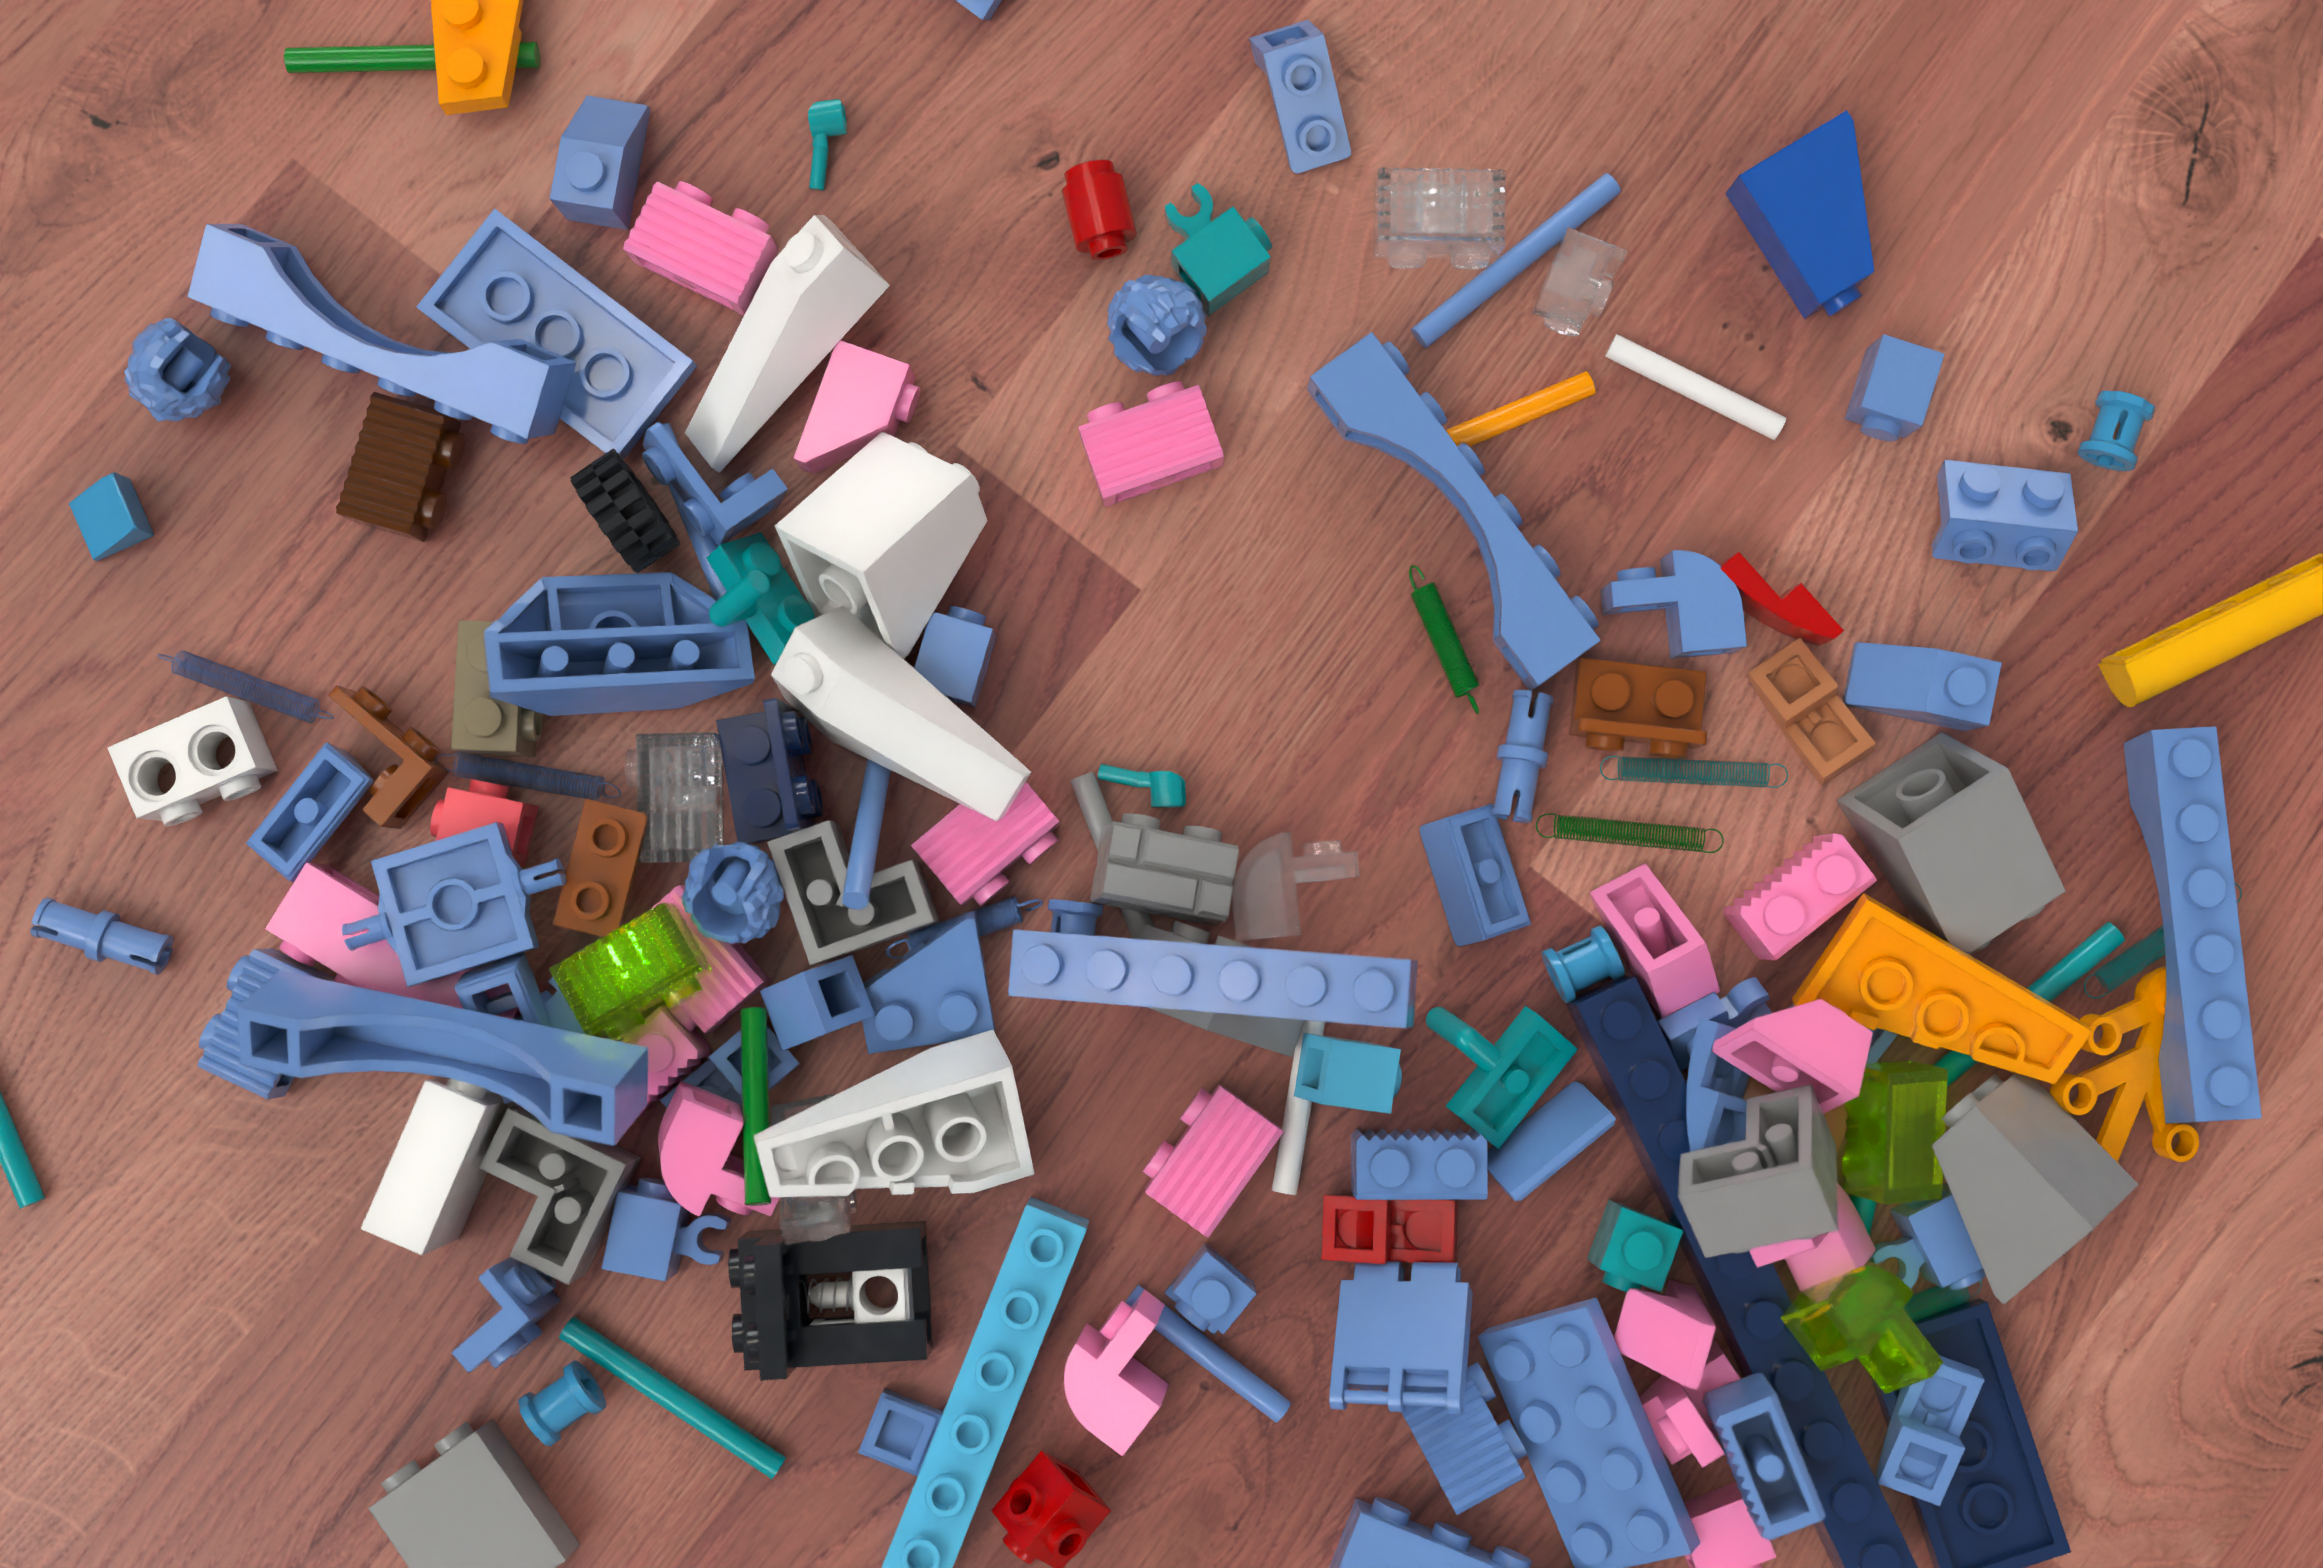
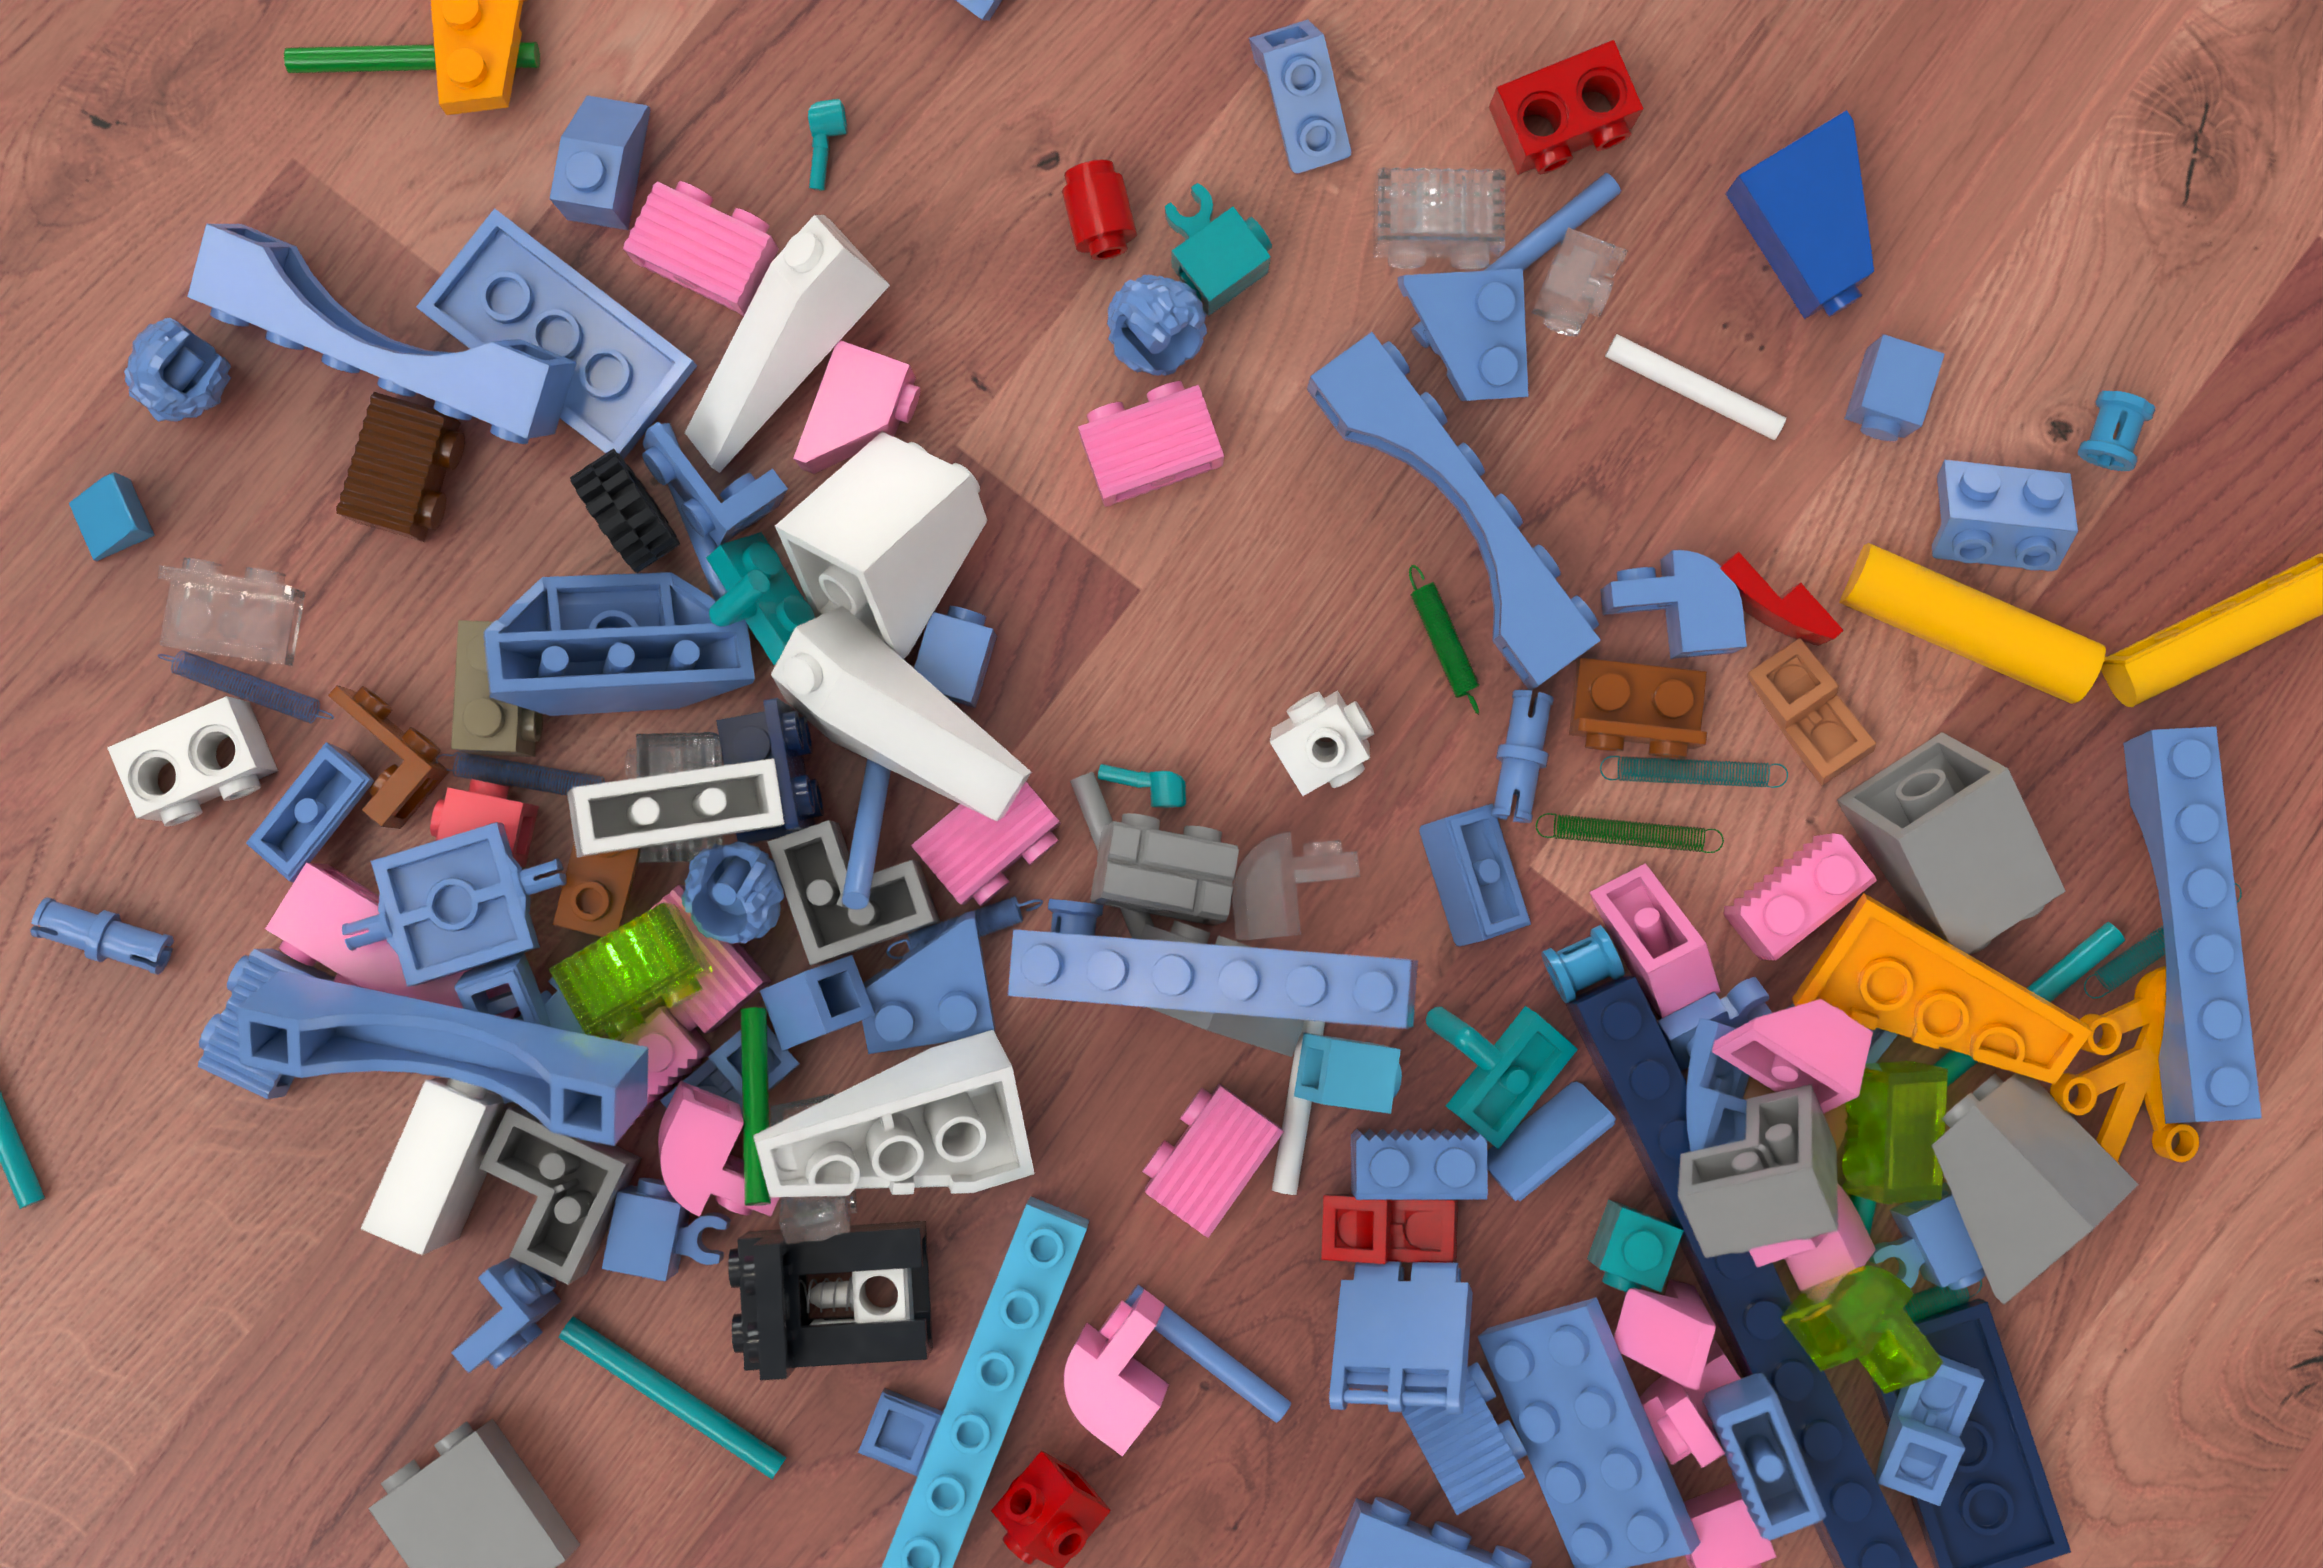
dark azure bush [518,1360,606,1447] -> none
medium blue brick [1165,1242,1257,1334] -> none
light orange bar [1445,371,1596,447] -> none
medium blue slope [1842,642,2002,732] -> none
none -> clear bracket [157,558,305,667]
none -> white brick [567,759,784,857]
none -> white brick [1270,690,1374,796]
none -> medium blue wing [1398,269,1529,401]
none -> red brick [1489,40,1643,175]
none -> yellow brick [1839,543,2106,704]

